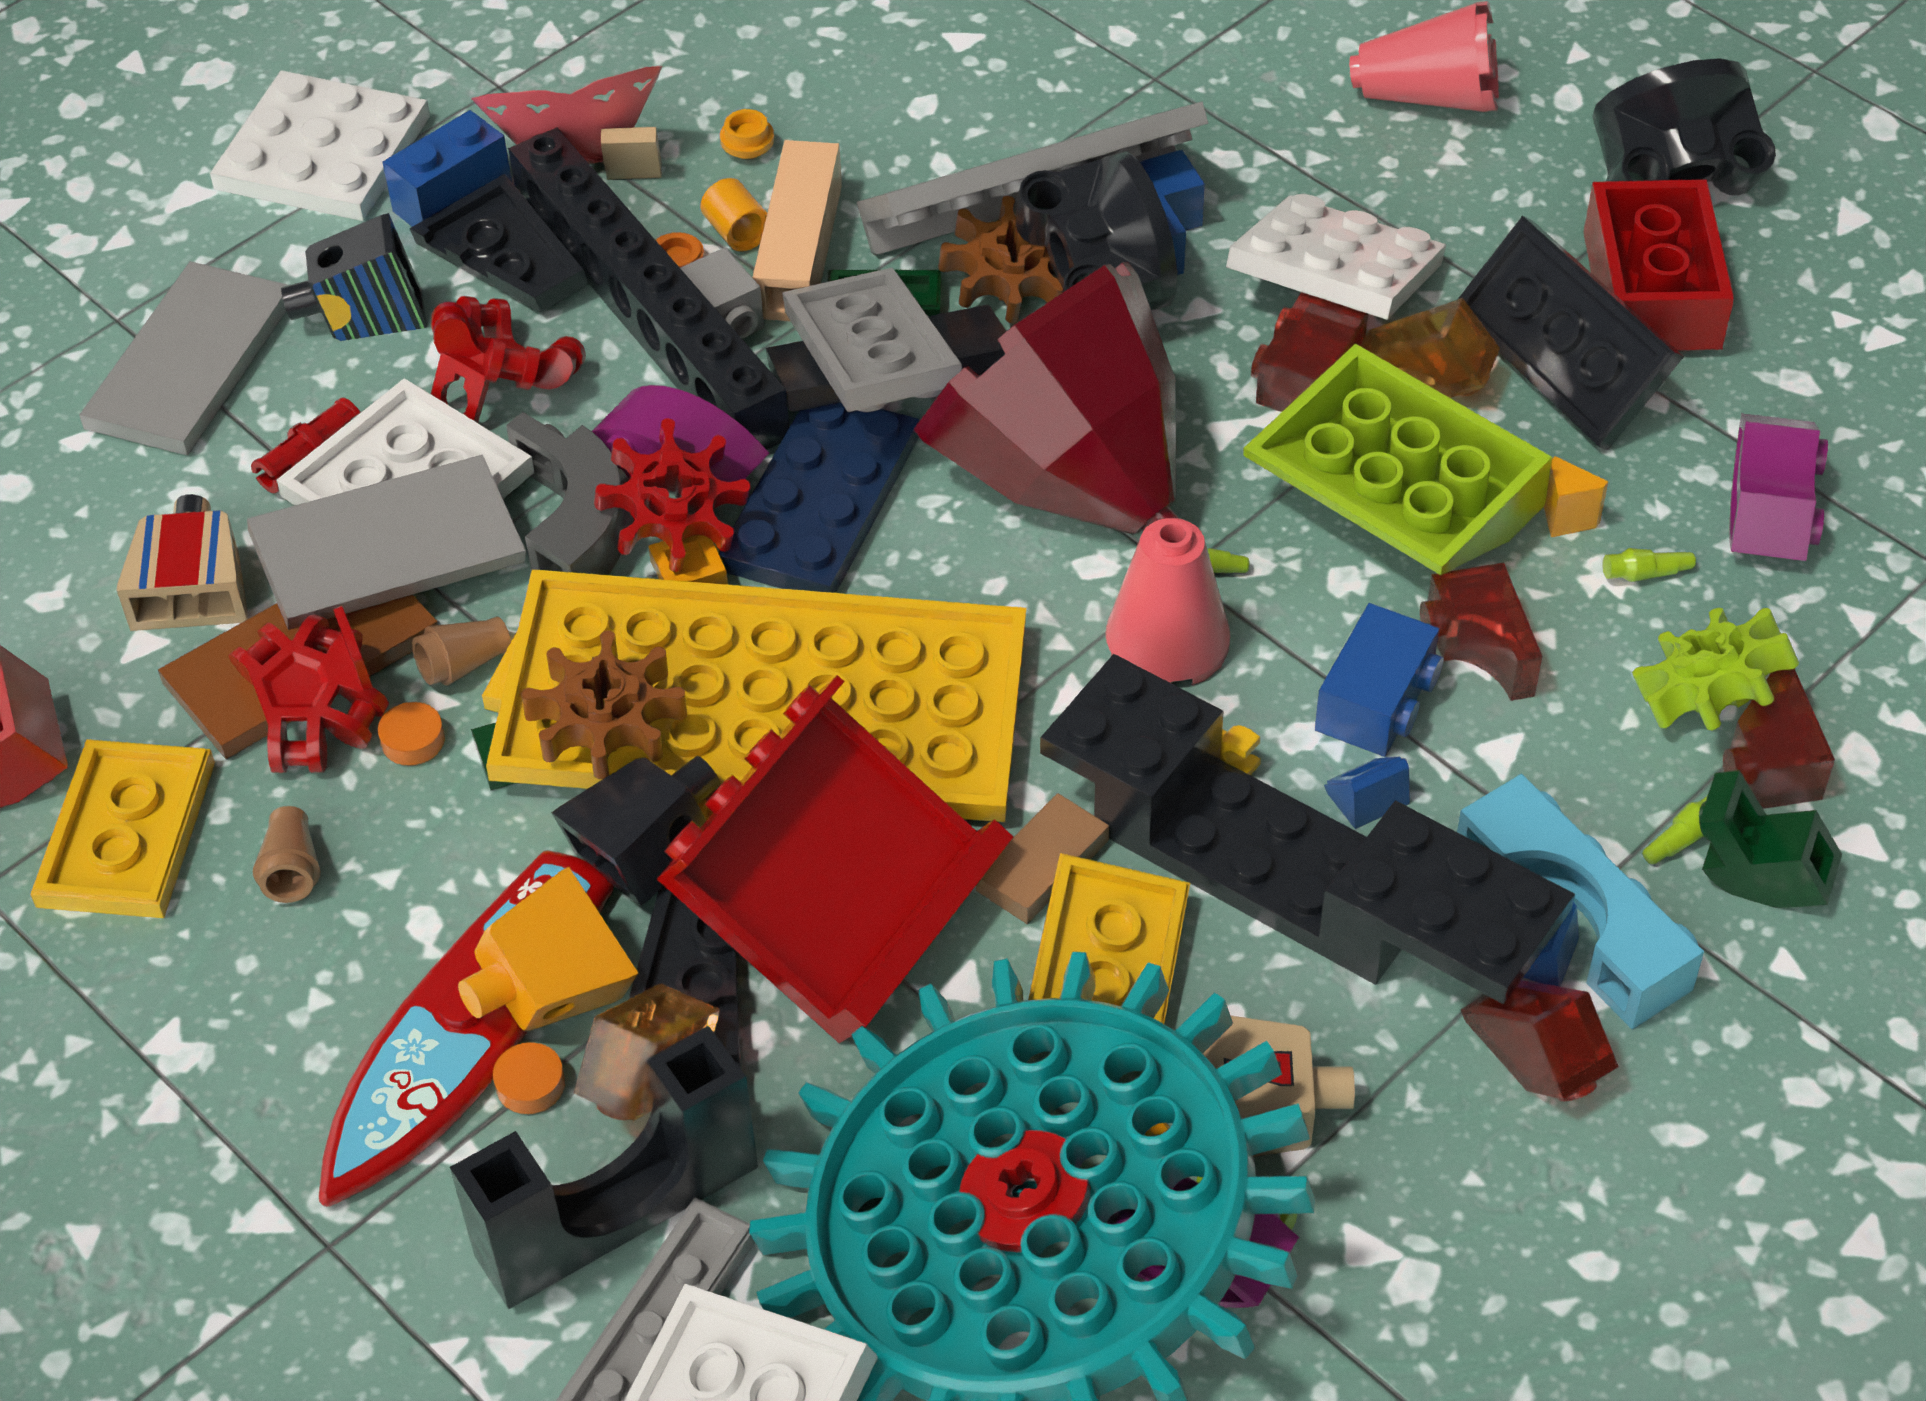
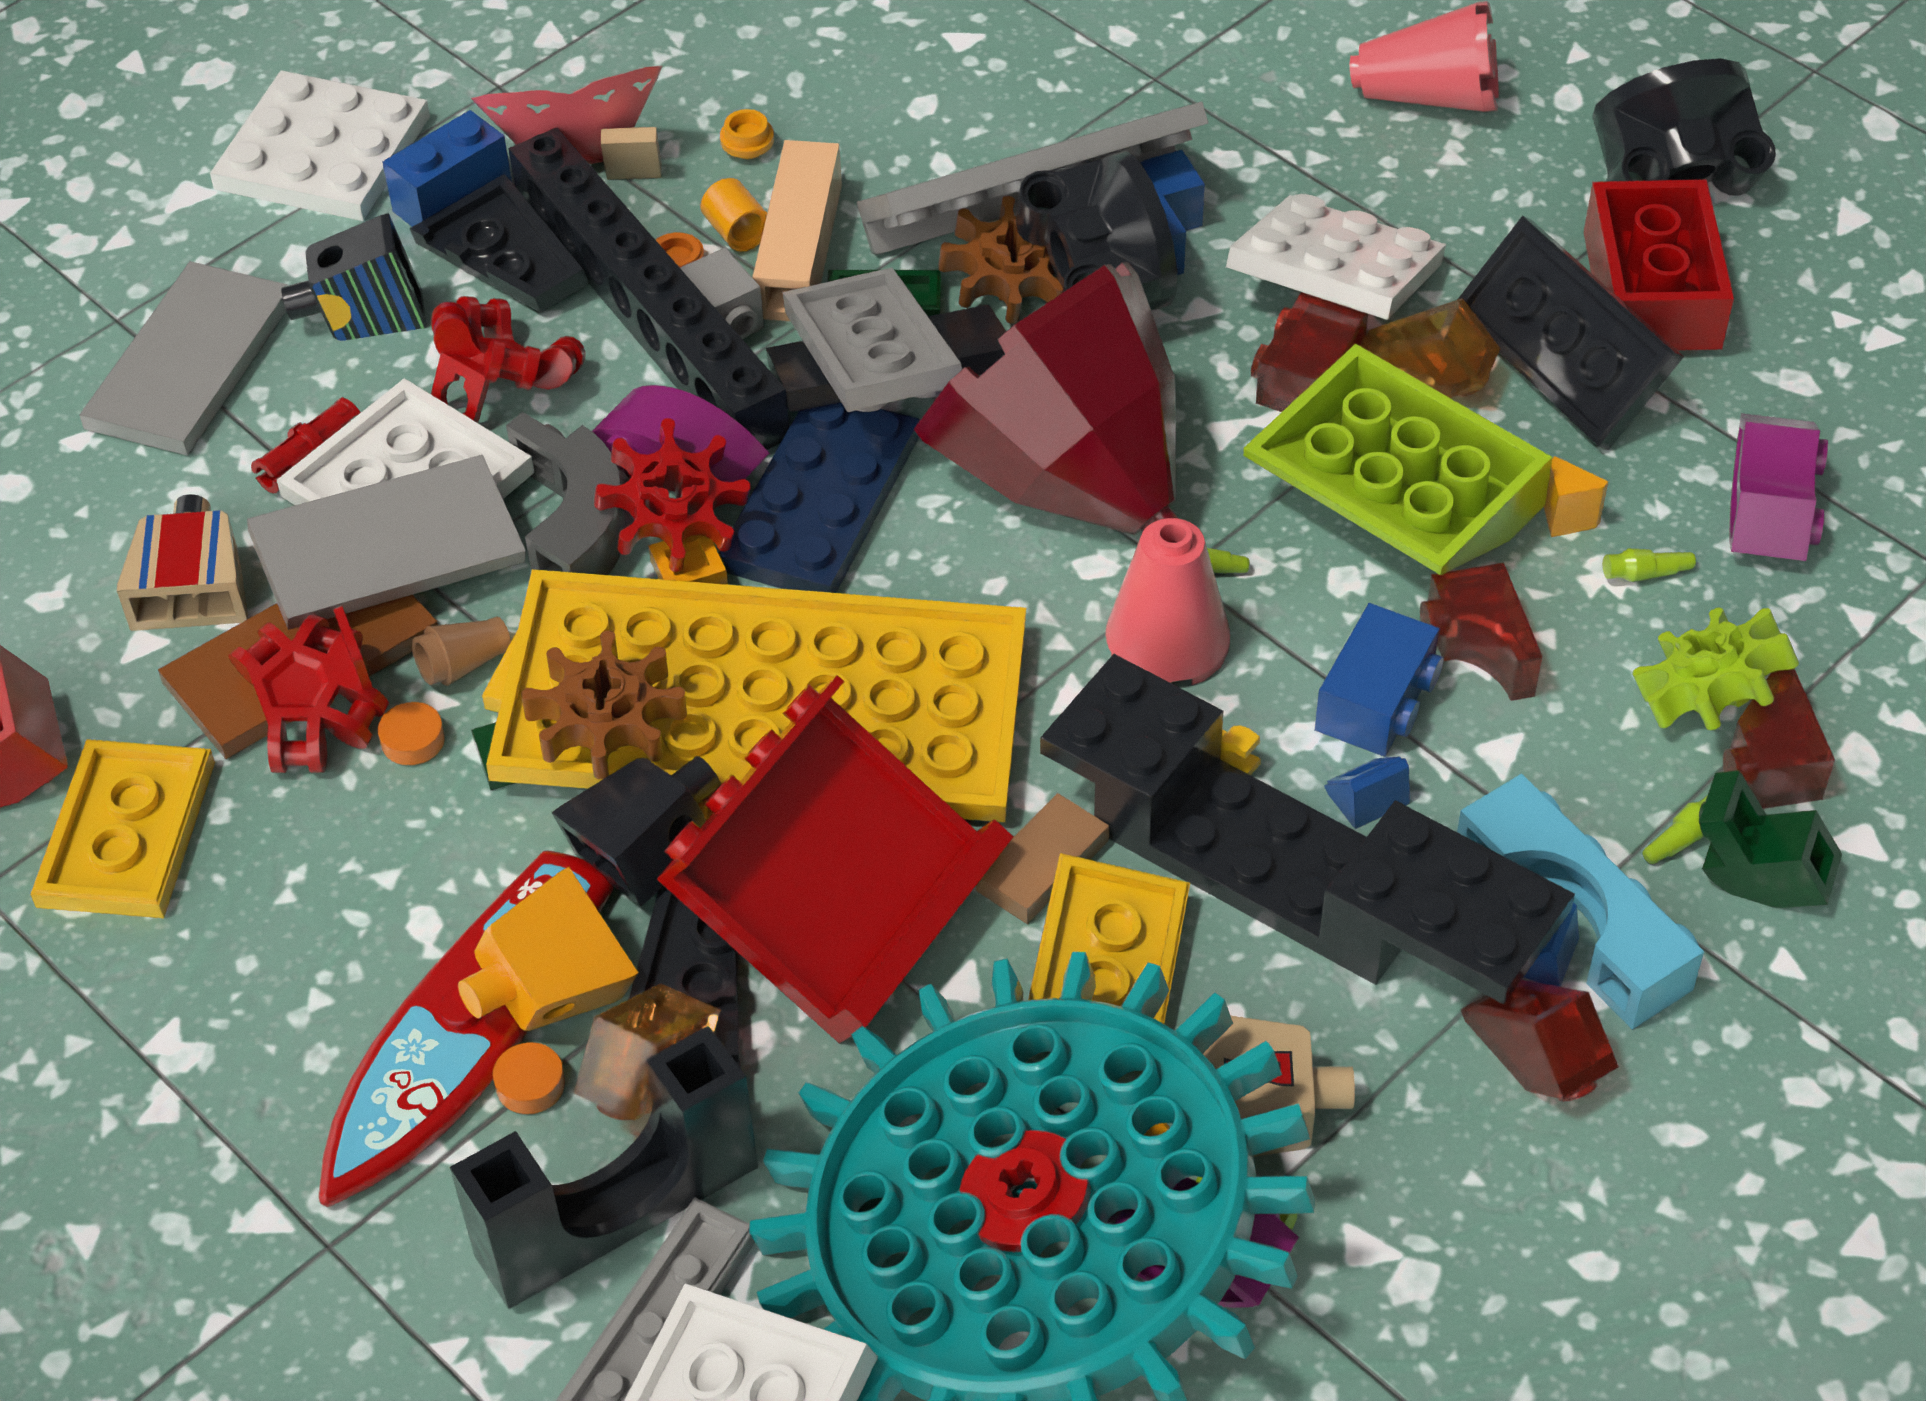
medium nougat cone [253,806,320,903] -> none

